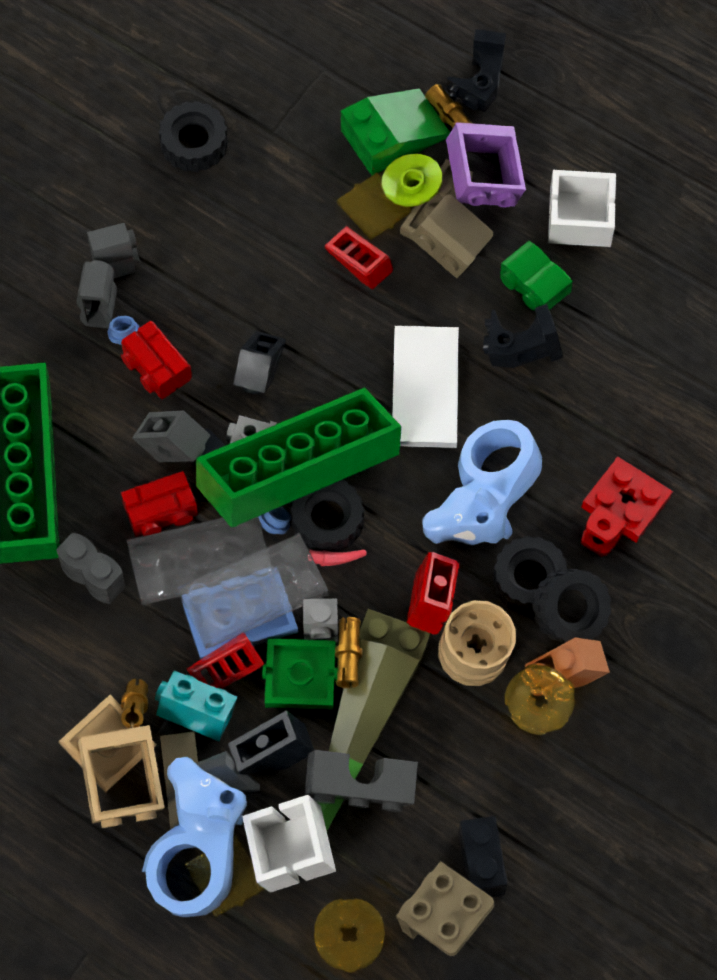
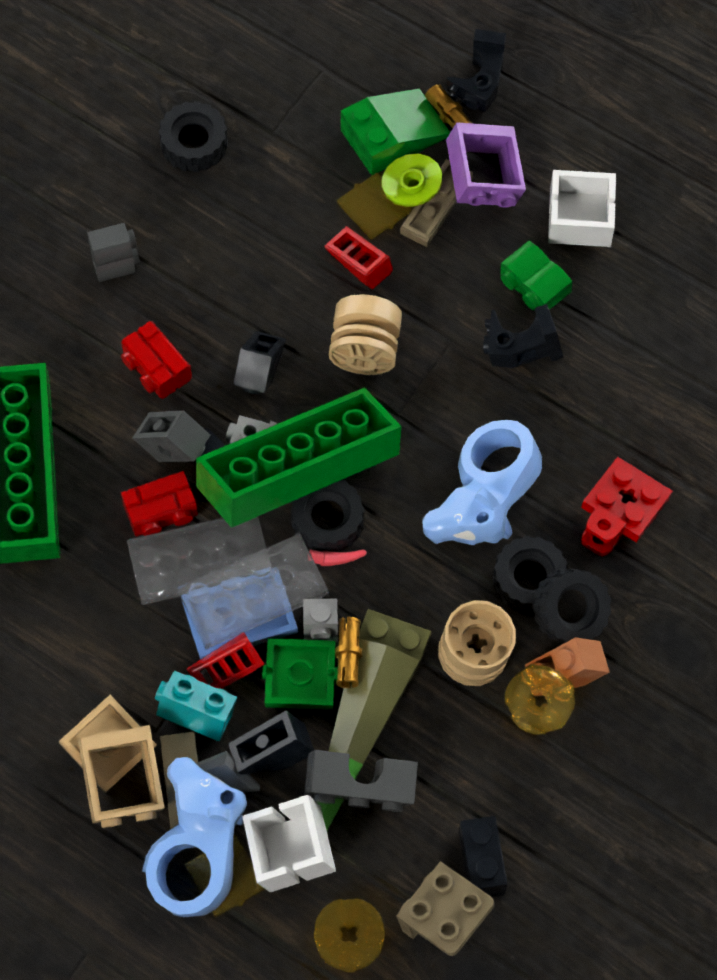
dark grey brick [56,533,126,604] -> none
dark grey brick [77,260,117,328] -> none
medium blue plate [107,316,139,345] -> none
pearl gold pin [121,679,148,728] -> none
medium blue plate [258,506,291,534] -> none
white tile [392,326,459,448] -> none
red brick [407,552,459,634] -> none
dark tan bracket [410,195,493,278] -> none
none -> tan wheel [329,294,402,375]

